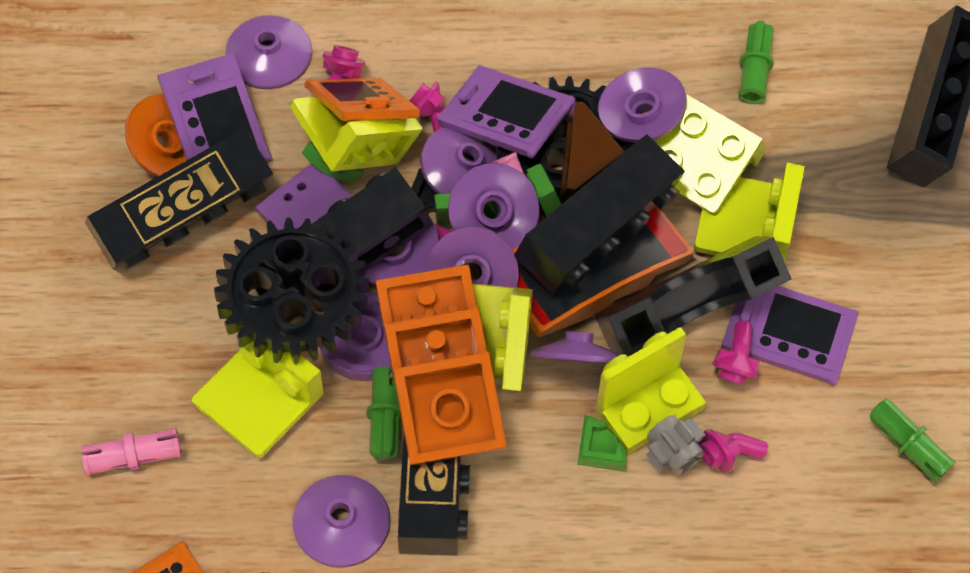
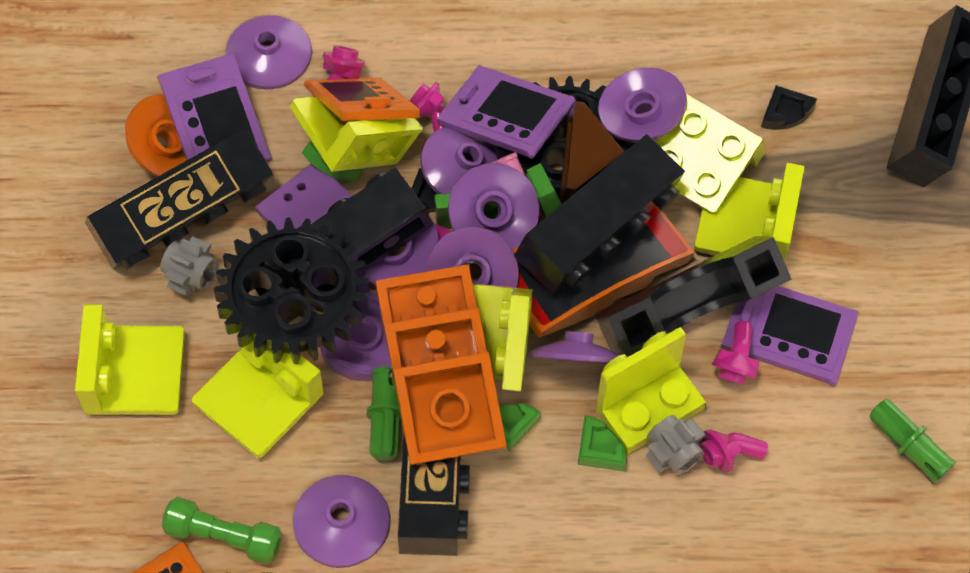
bright pink pin [81,427,182,476] -> none
bright green axle [738,21,774,104] -> none
none -> neon yellow bracket [75,305,185,415]
none -> light grey gear [160,236,218,296]
none -> bright green piece [162,497,282,564]
none -> bright green tile [499,403,541,451]
none -> black tile [761,85,817,130]

